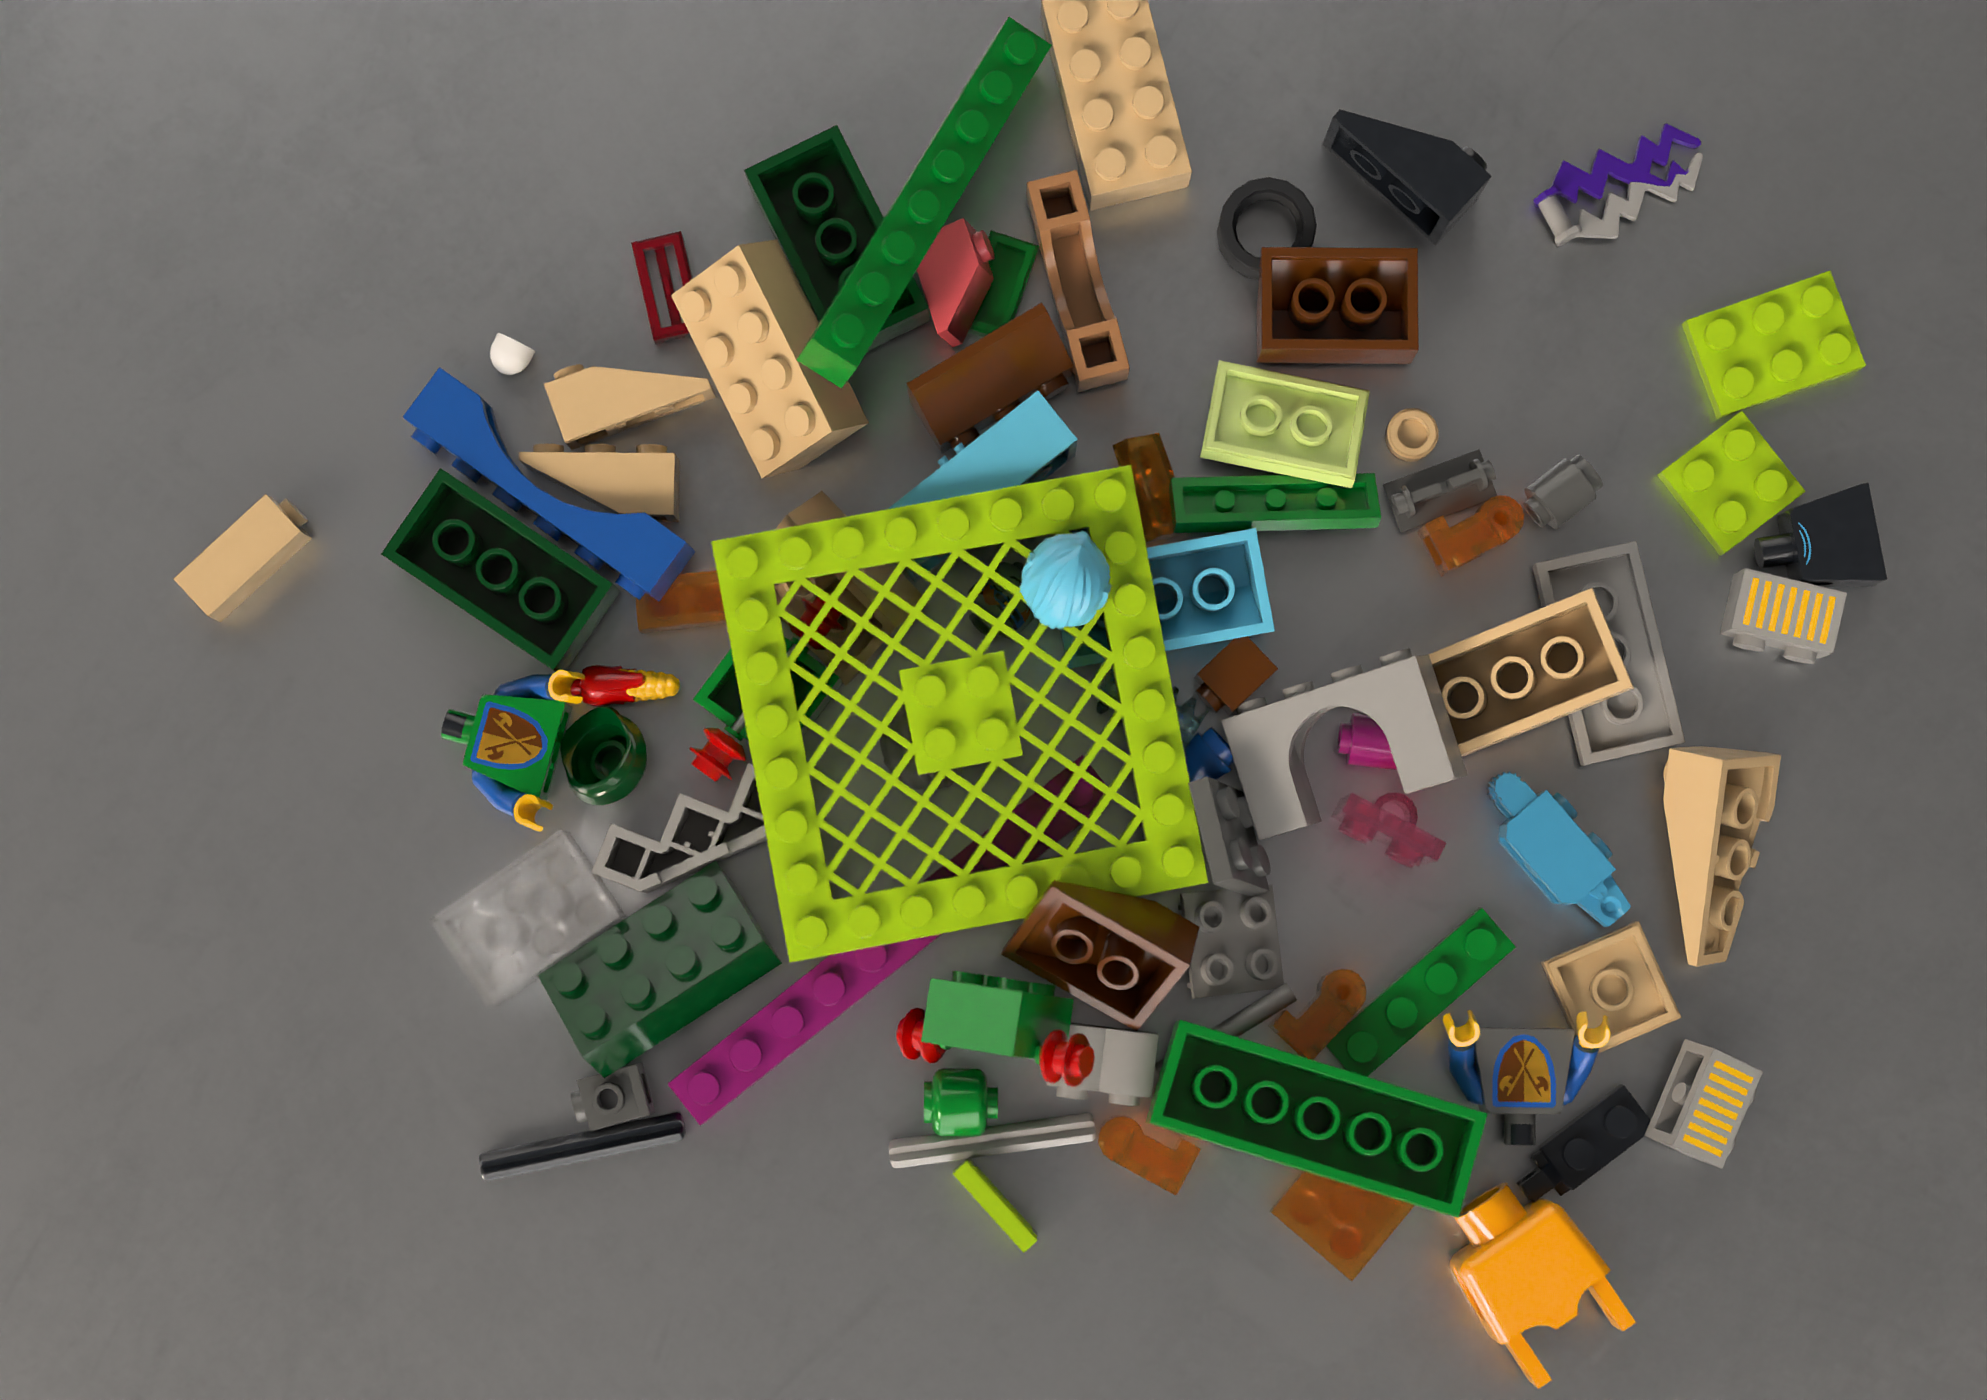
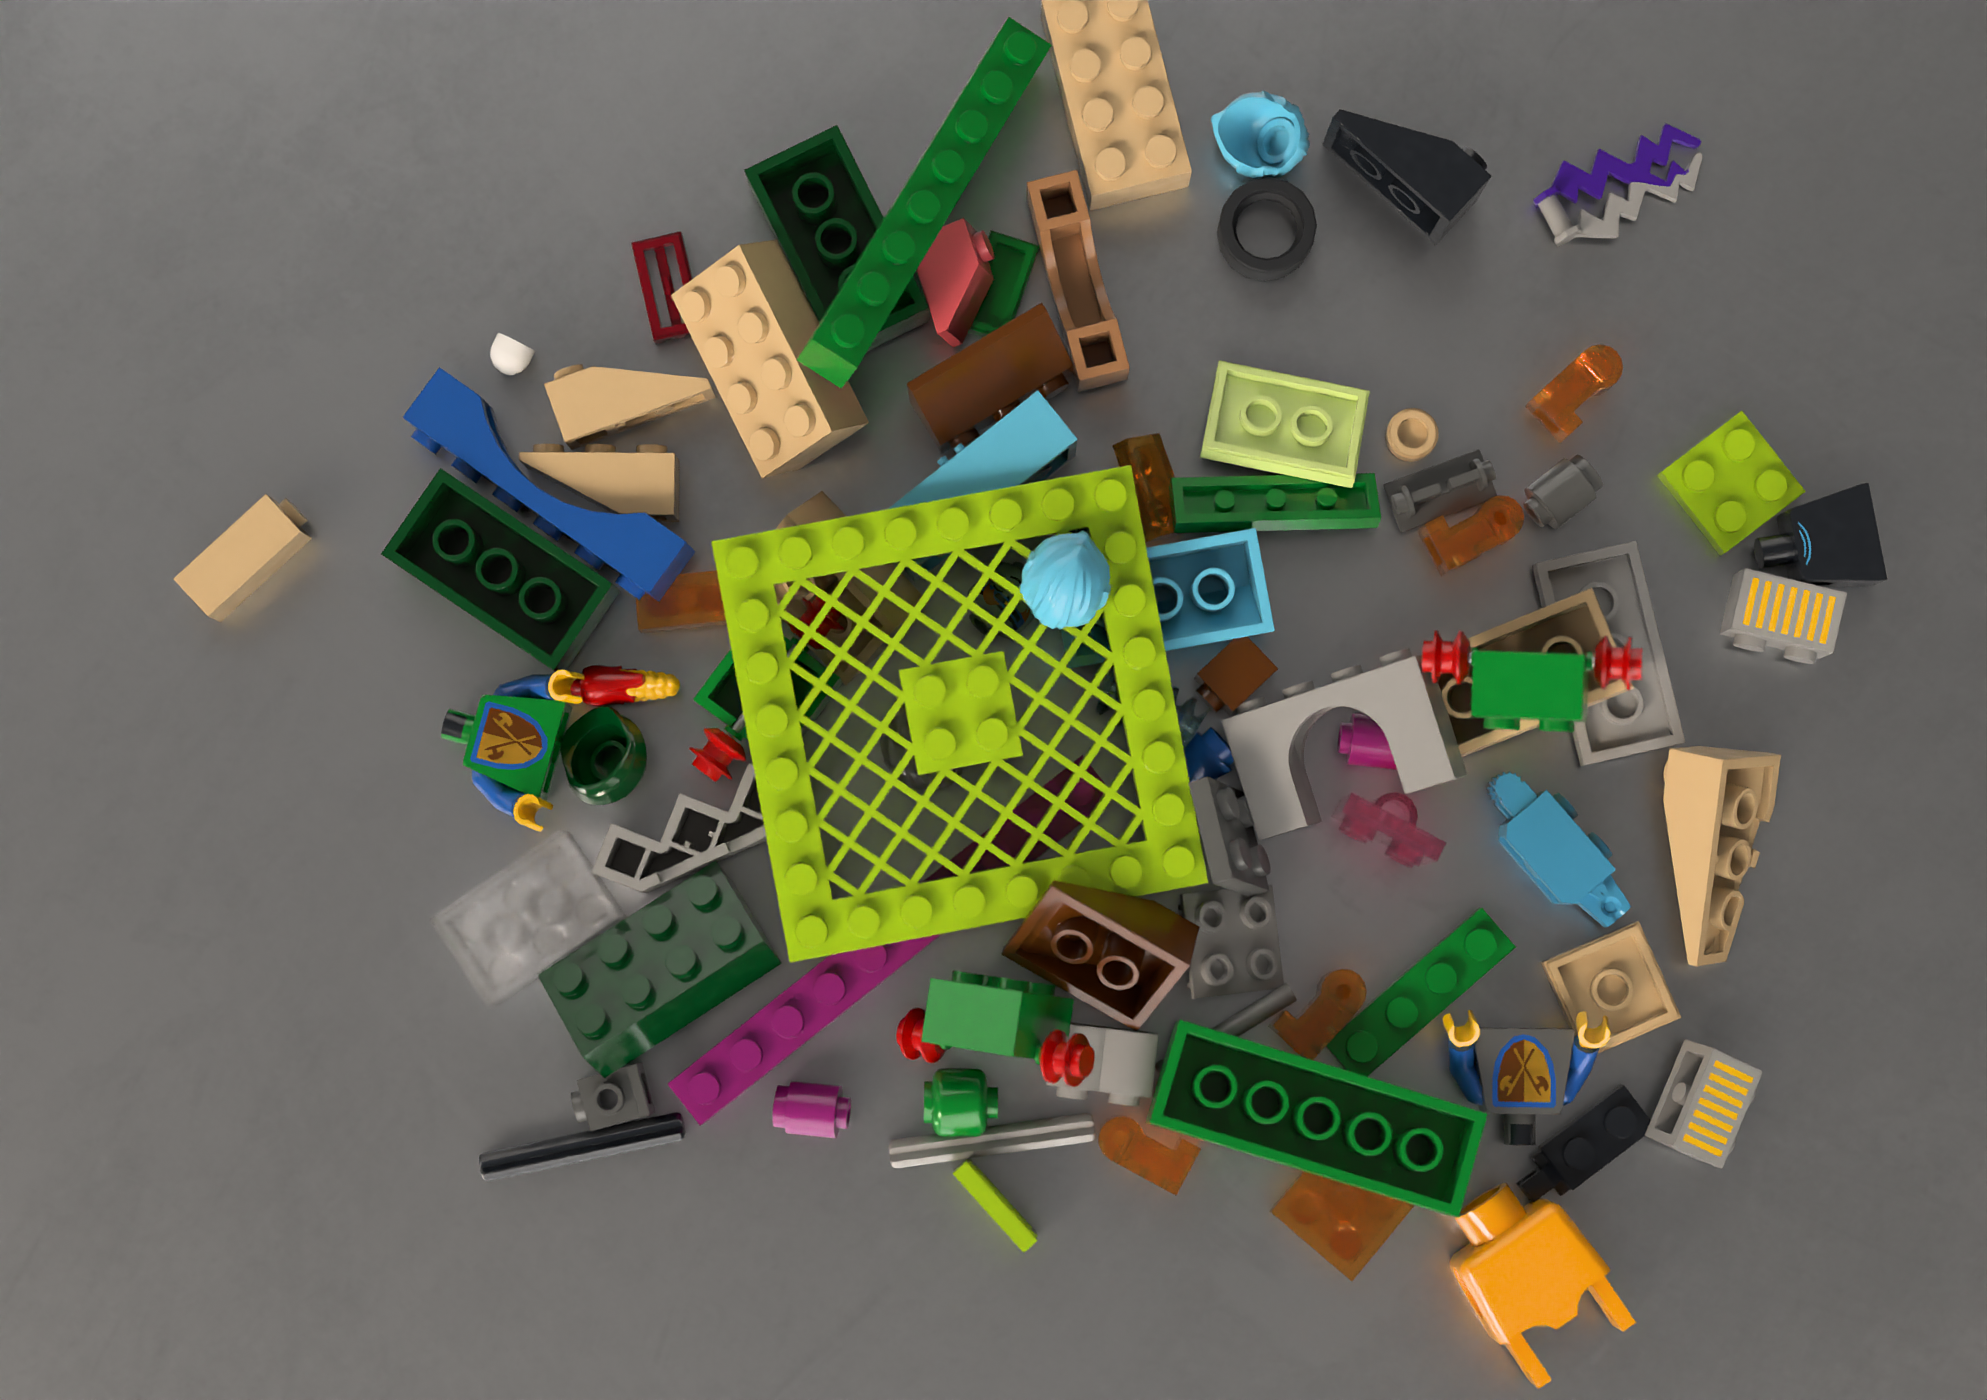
reddish brown slope [1257,247,1419,364] -> none
lime plate [1682,271,1866,419] -> none
none -> magenta brick [773,1081,851,1138]
none -> medium azure hair [1211,90,1310,179]
none -> green brick [1422,630,1643,732]
none -> clear orange leg [1525,344,1623,443]

